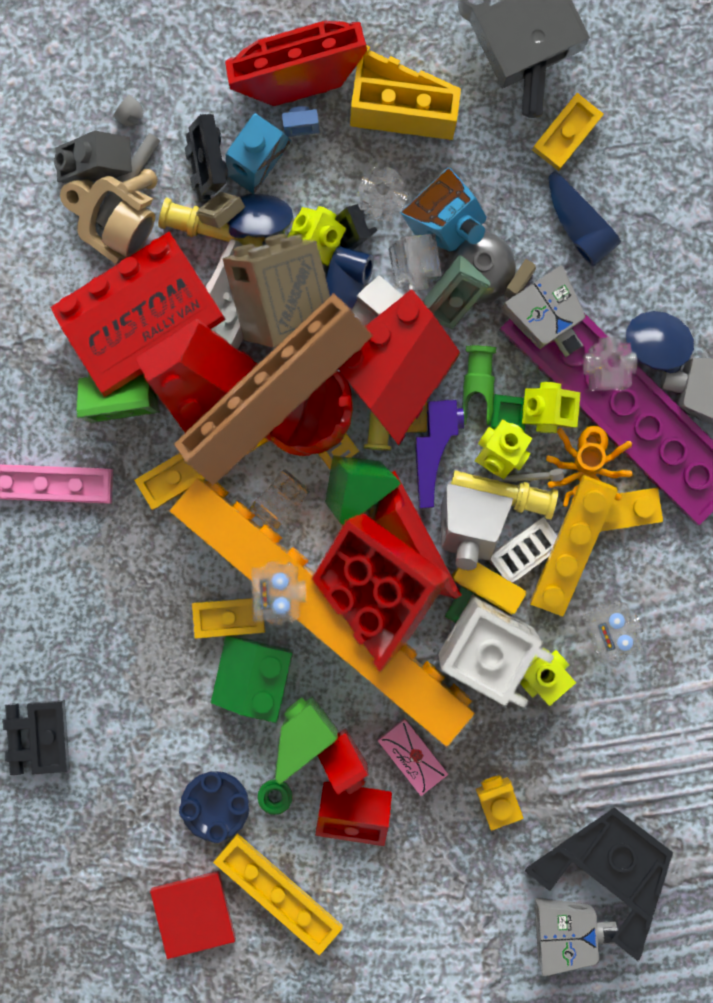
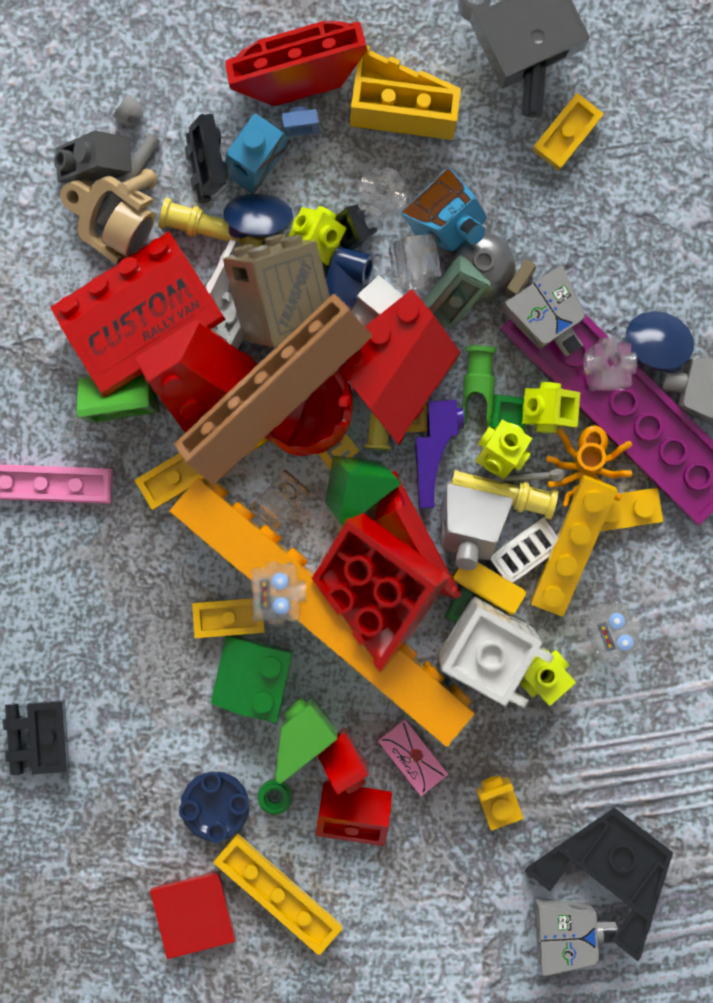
dark tan tile [196,192,245,228] -> none
dark blue piece [548,170,621,267] -> none

